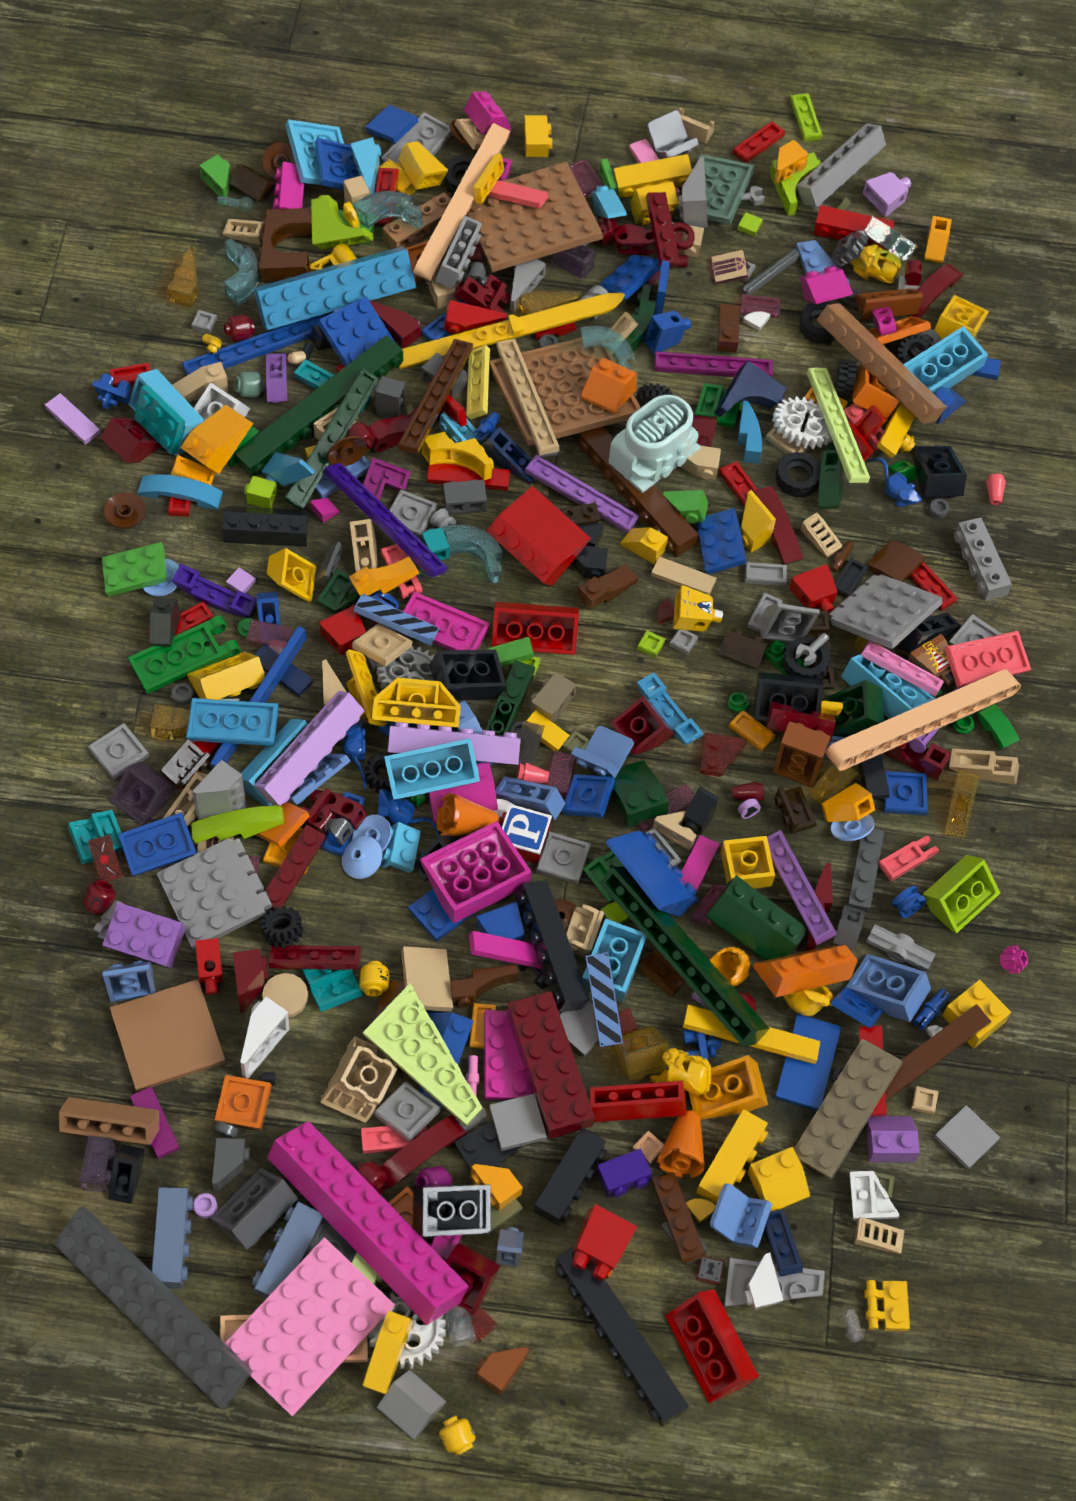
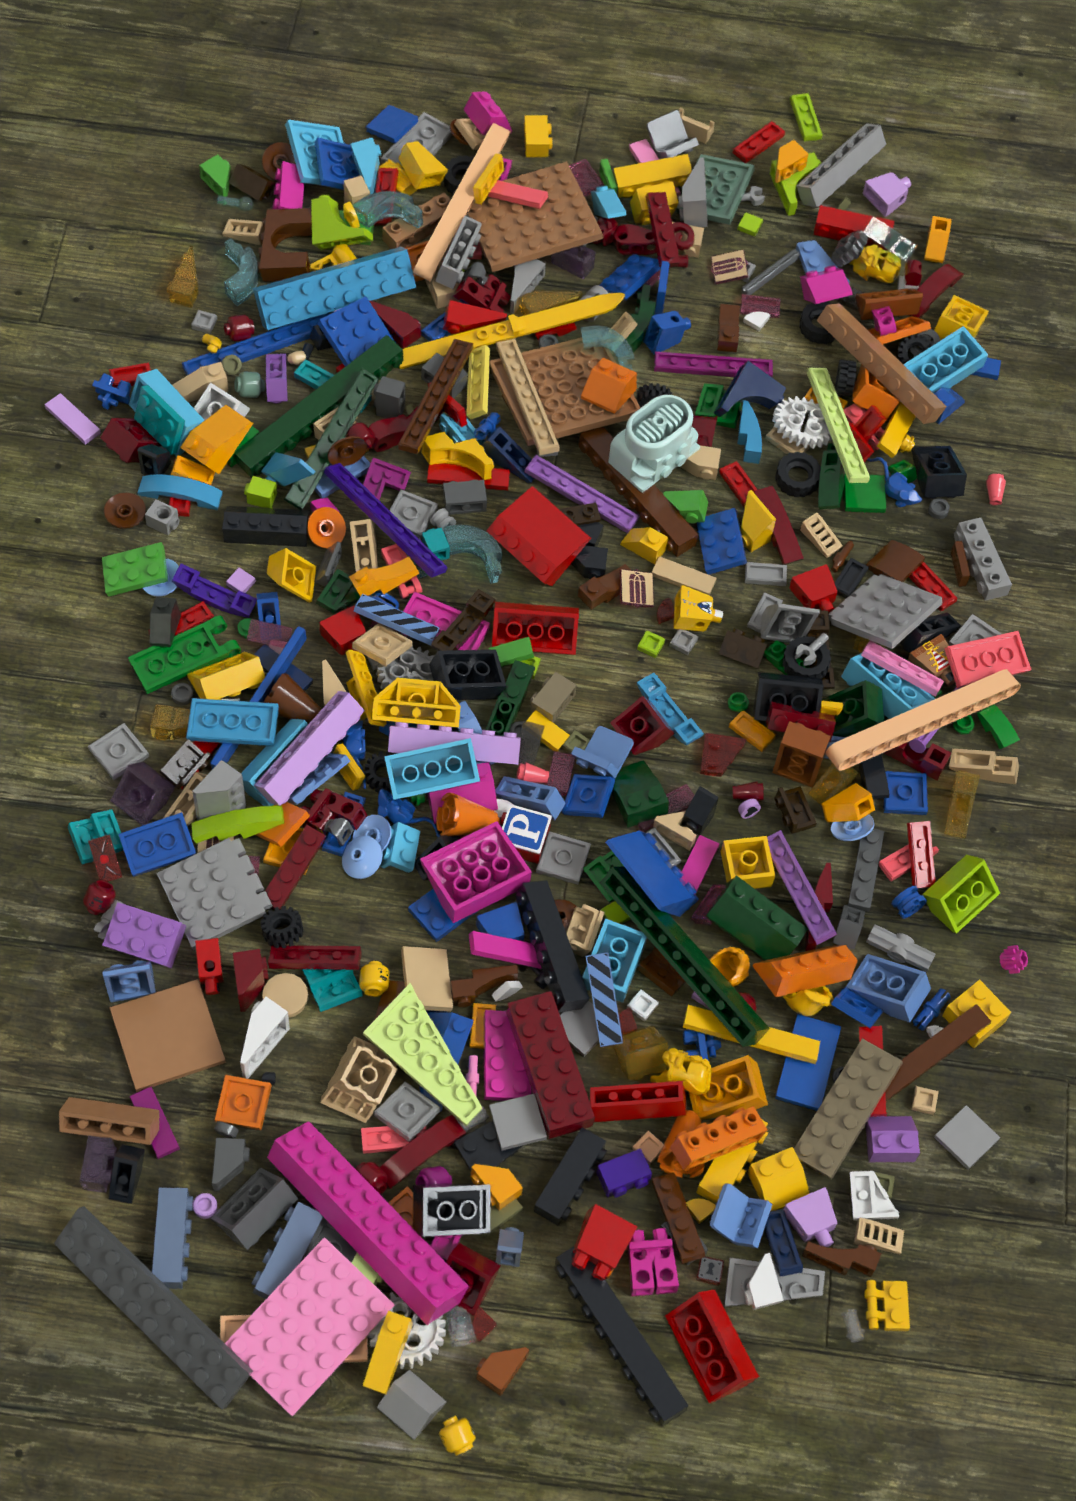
none -> black slope [137,444,171,476]
none -> light grey brick [145,499,180,535]
none -> olive tile [221,355,242,375]
none -> reddish brown cone [263,673,322,724]
none -> orange dish [307,507,346,549]
none -> yellow tile [333,743,365,791]
none -> dark brown slope [431,589,496,651]
none -> white tile [492,981,523,1001]
none -> piece [619,569,654,608]
none -> white tile [627,990,659,1022]
none -> dark pink hips [627,1228,679,1297]
none -> orange brick [670,1106,768,1171]
none -> lavender torso [783,1187,837,1247]
none -> reddish brown slope [802,1241,881,1277]
none -> green tile [844,474,886,513]
none -> tile [907,821,936,888]
none -> reddish brown tile [951,541,970,587]

